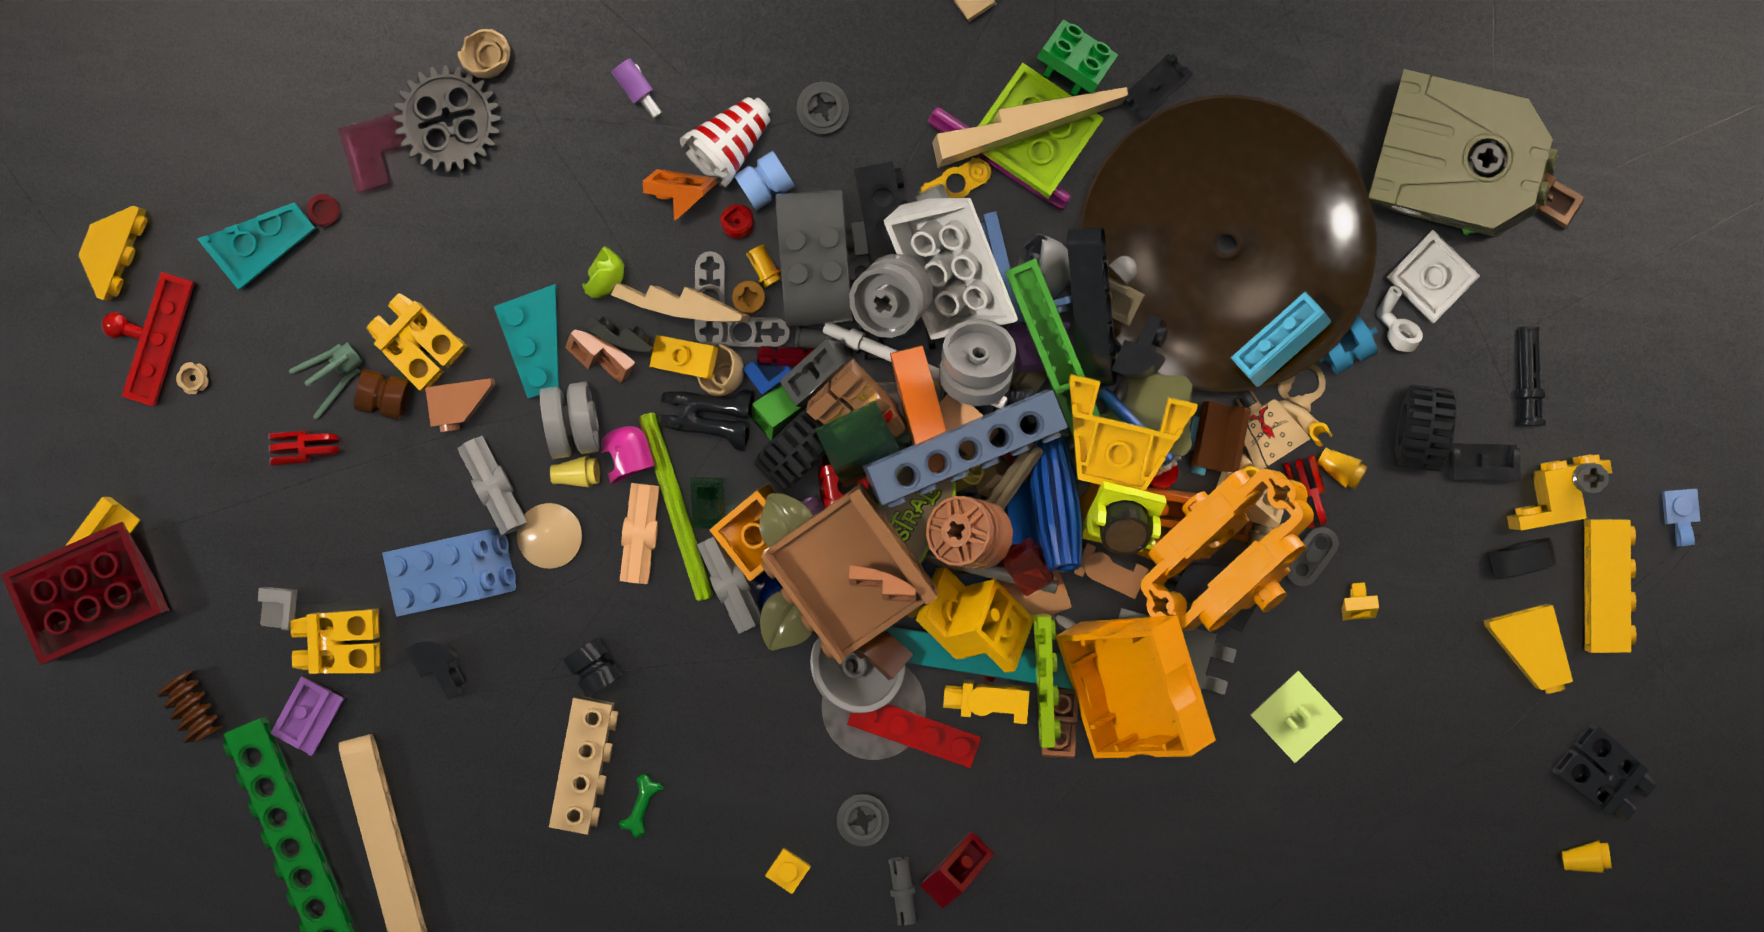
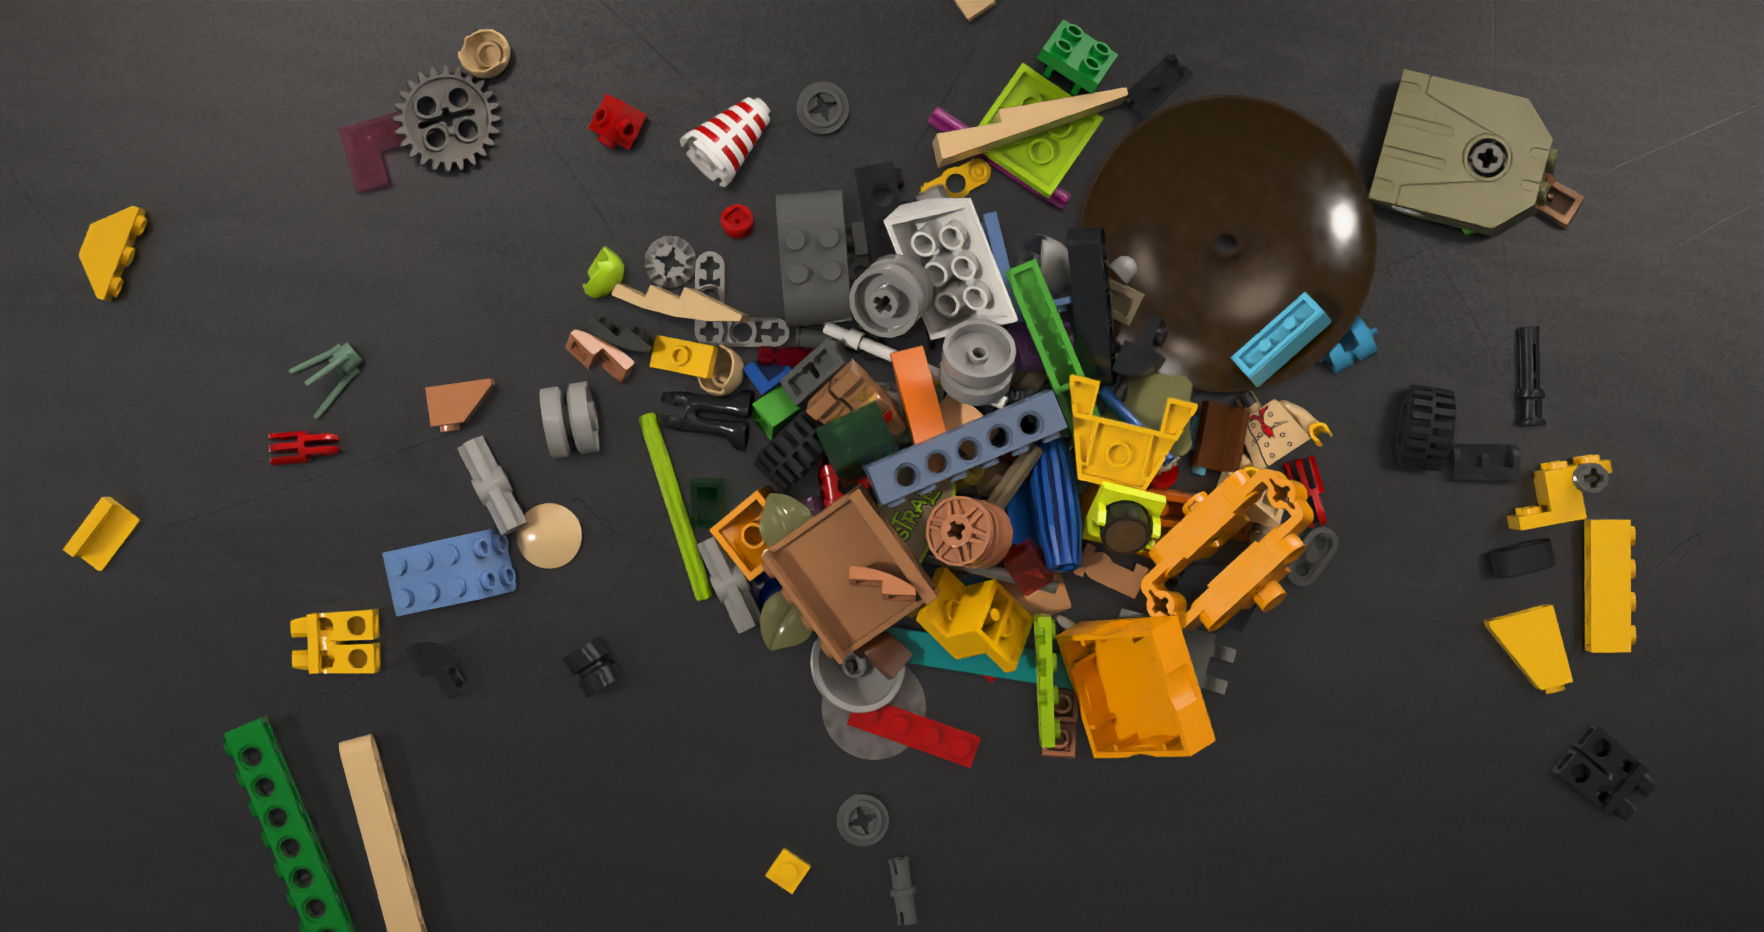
dark red slope [1,522,170,665] -> none
red plate [101,271,195,407] -> none
reddish brown piece [157,670,224,743] -> none
tan plate [176,362,209,394] -> none
teal wing [197,202,317,290] -> none
light grey panel [258,587,298,630] -> none
medium lavender plate [270,675,345,756] -> none
dark red tile [306,193,341,227] -> none
reddish brown wheel [354,369,410,421] -> none
yellow hips [366,293,469,392] -> none
teal wing [494,284,560,399] -> none
tan brick [549,695,619,835] -> none
light yellow cone [550,455,601,488] -> none
dark pink helmet [600,426,655,484] -> none
medium lavender piece [611,58,662,119] -> none
green piece [619,774,663,838] -> none
light nougat piece [620,483,660,584] -> none
orange slope [643,169,717,221] -> none
pearl gold wheel [732,281,766,314] -> none
light blue wheel [734,150,795,211] -> none
yellow pin [746,244,782,288] -> none
dark red slope [919,831,994,909] -> none
yellow hips [943,679,1030,724] -> none
yellowish green piece [1250,671,1343,763] -> none
tan piece [1278,364,1326,412] -> none
yellow cone [1317,447,1368,490] -> none
yellow tile [1341,582,1379,621] -> none
white plate [1376,286,1423,352] -> none
white plate [1385,230,1480,323] -> none
yellow cone [1562,840,1612,873] -> none
medium blue plate [1662,489,1700,546] -> none
none -> red brick [588,94,647,150]
none -> light grey gear [644,236,697,288]

